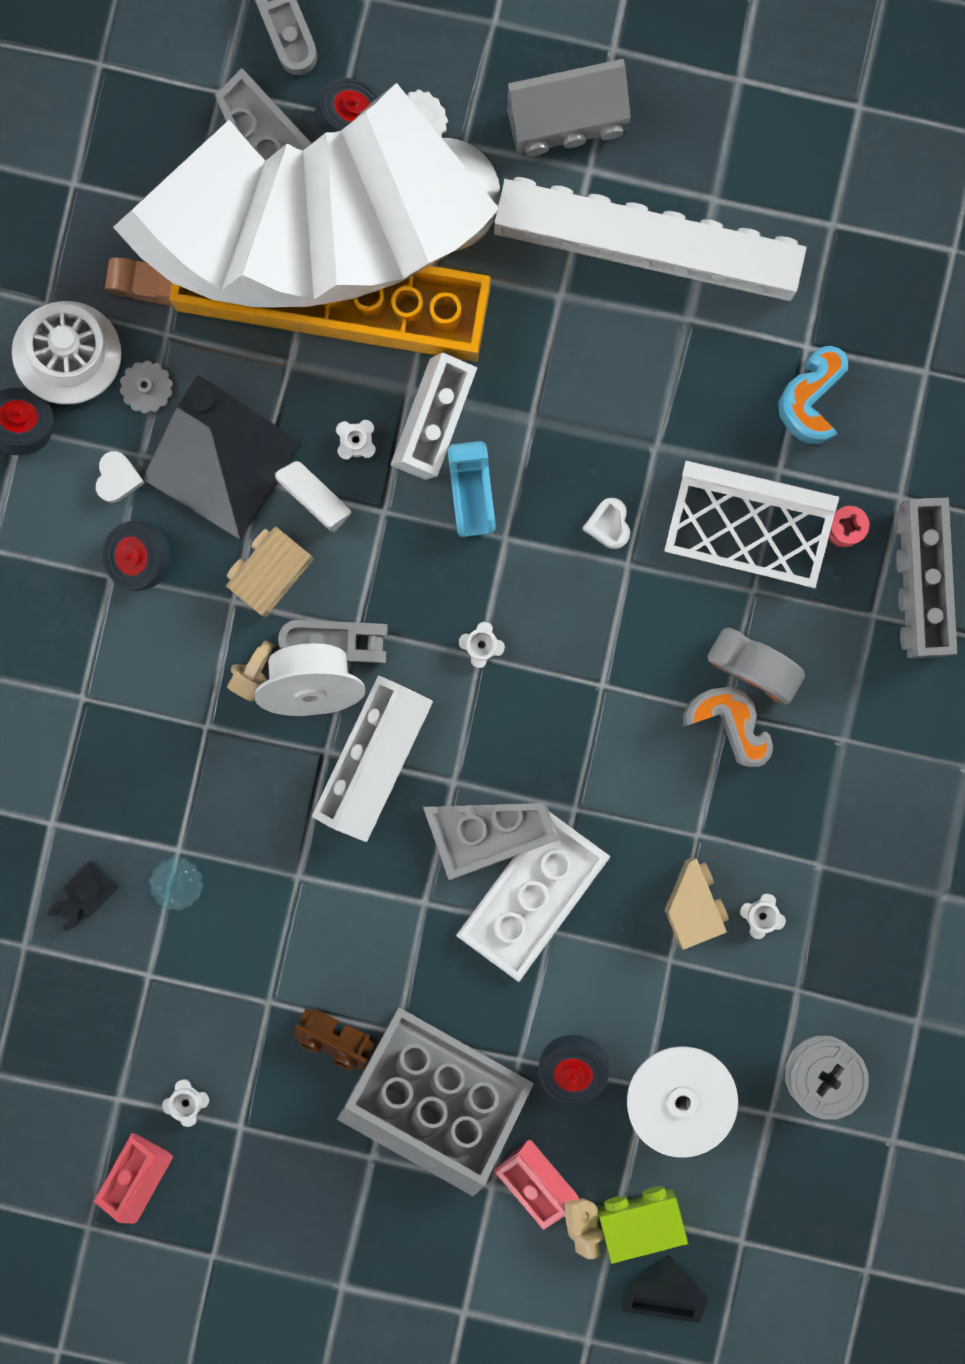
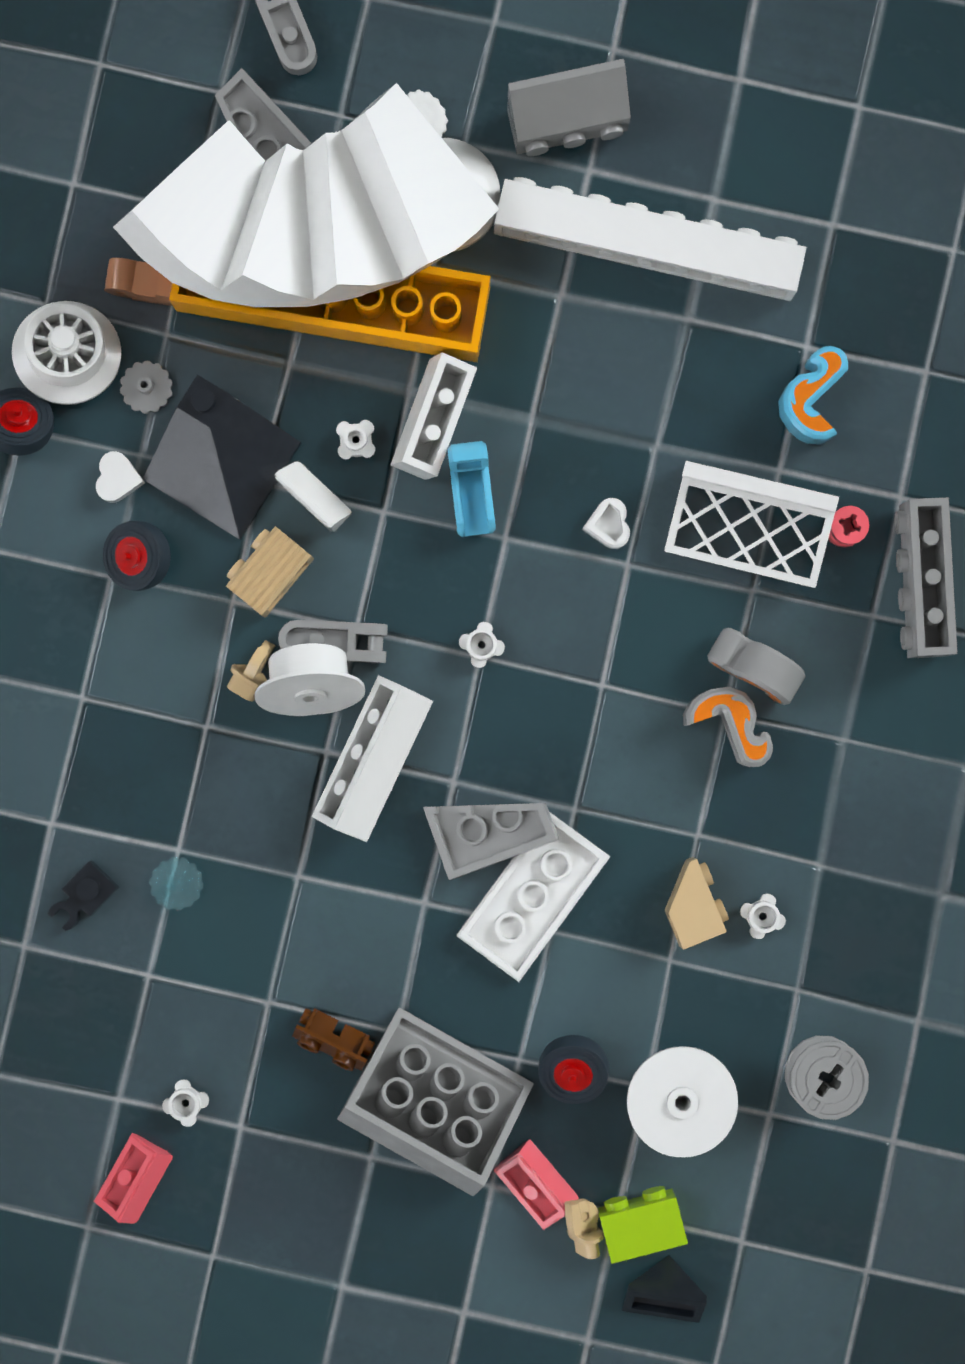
black wheel [315,78,379,133] -> none

